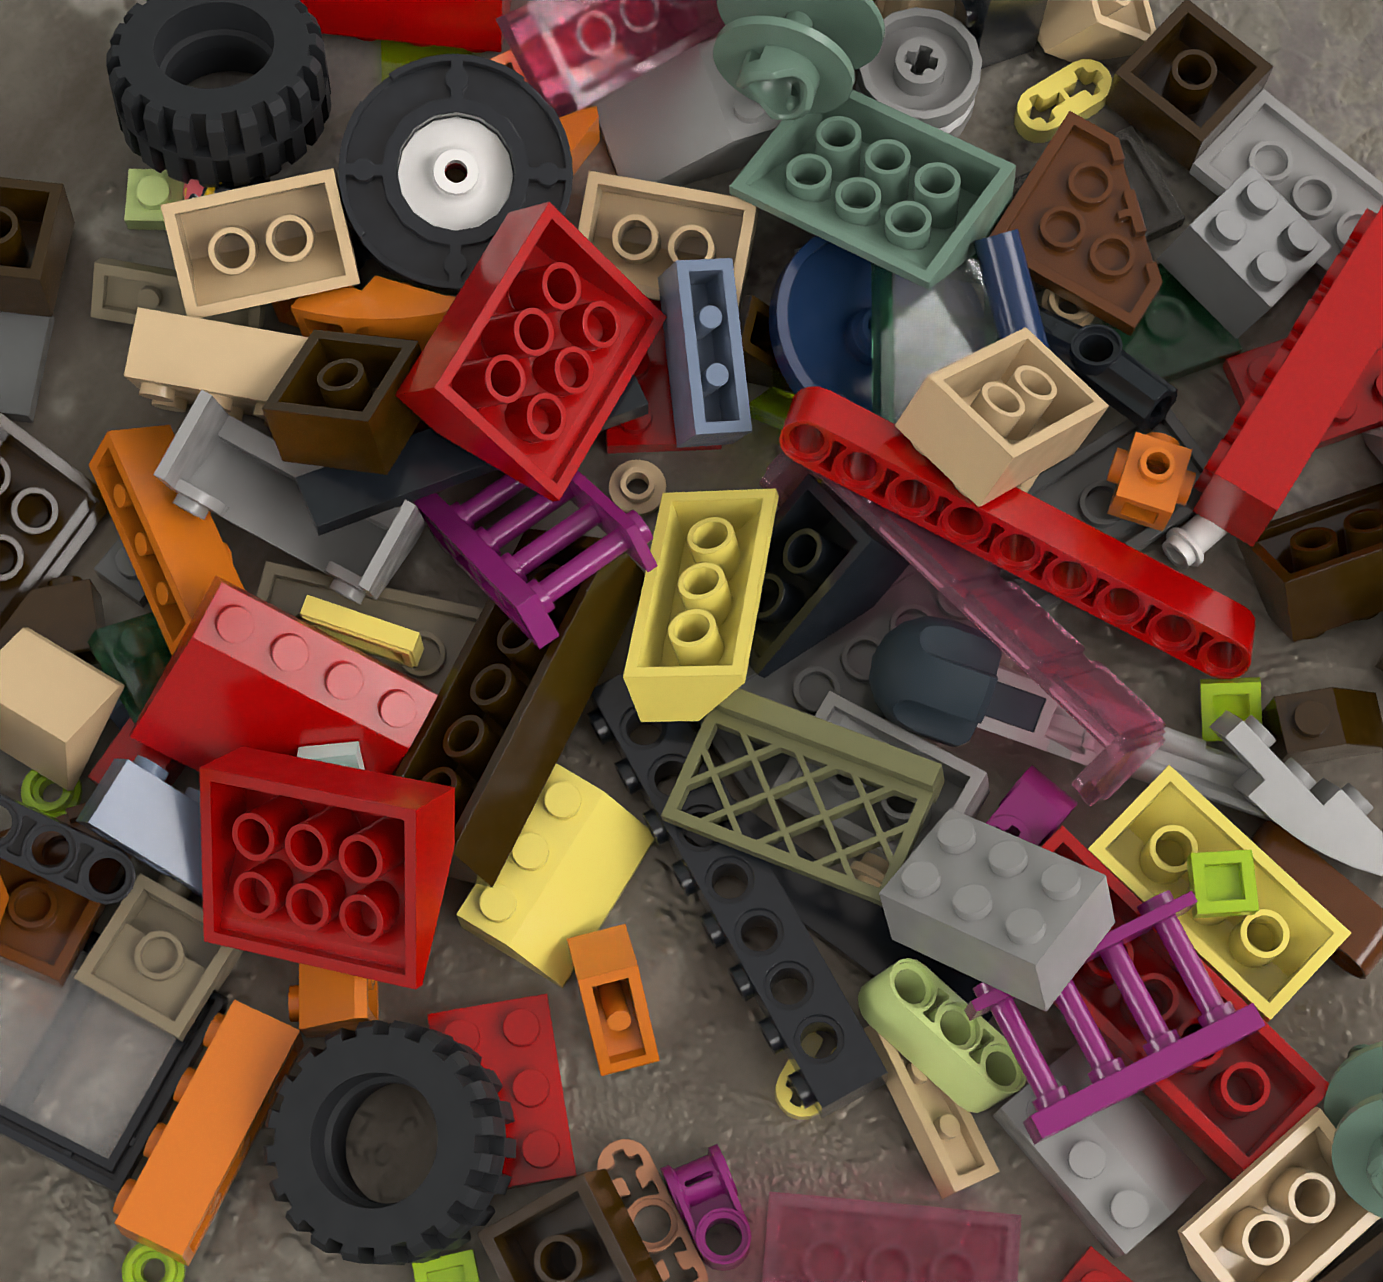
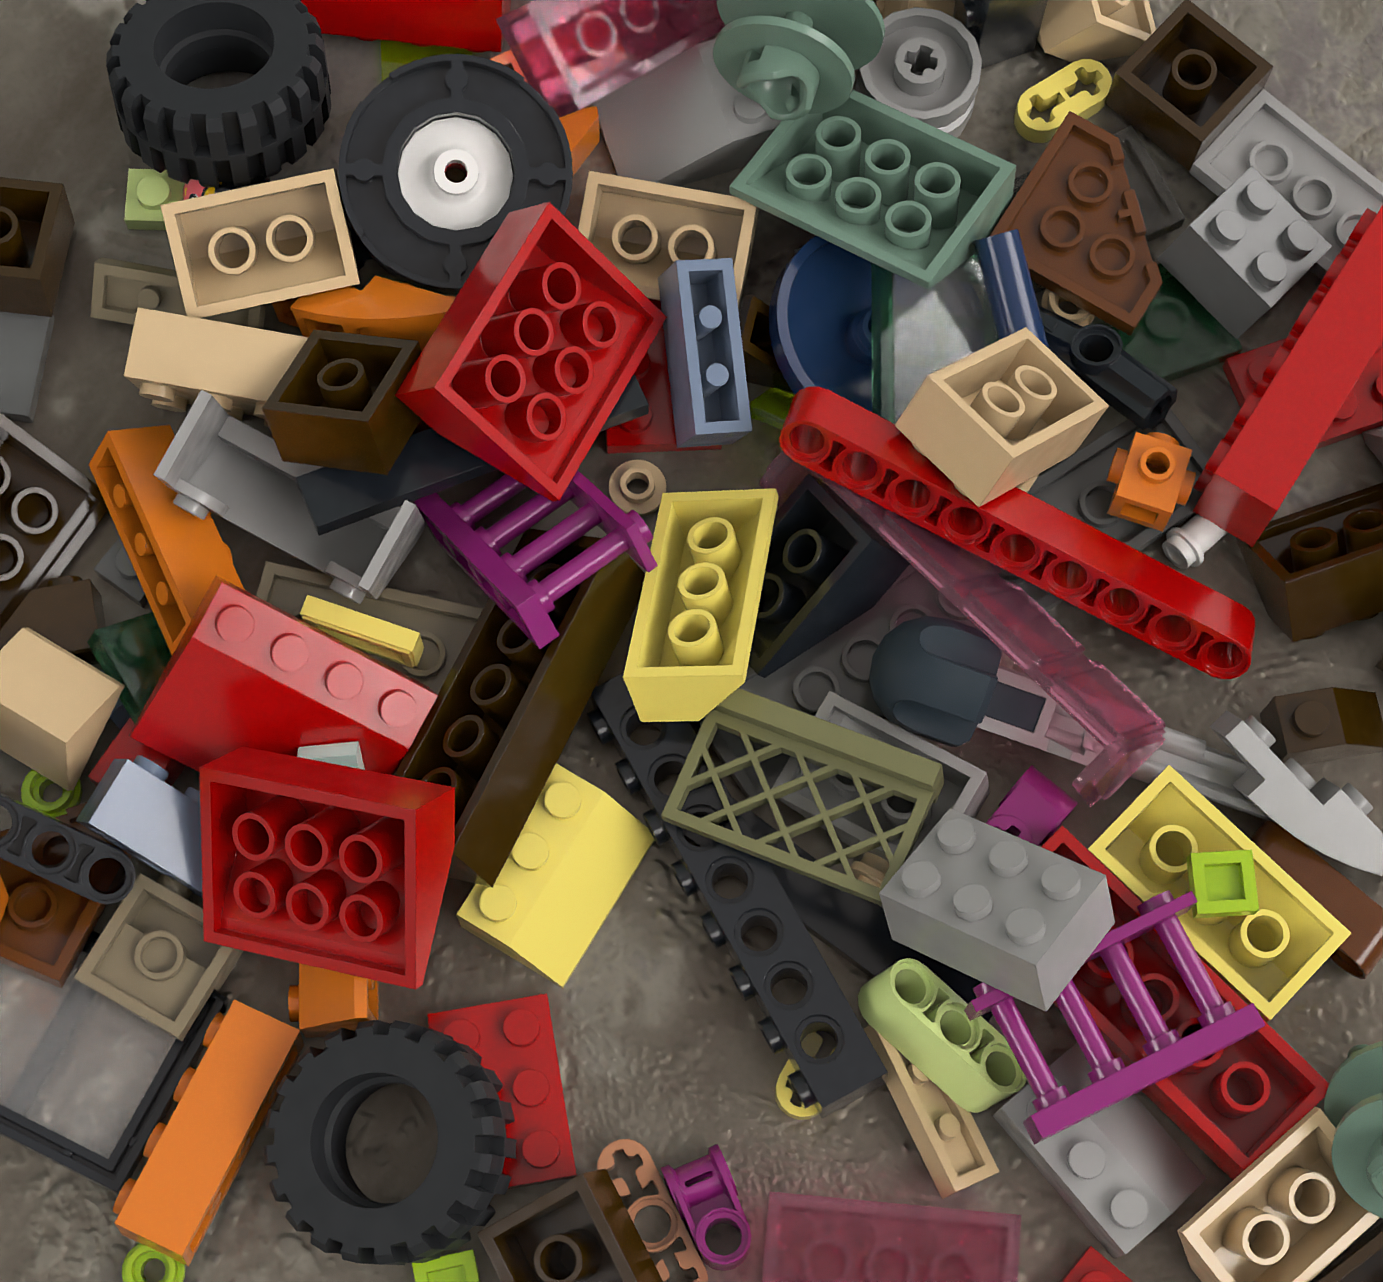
orange slope [567,924,660,1076] -> none
lime plate [1200,677,1262,741] -> none

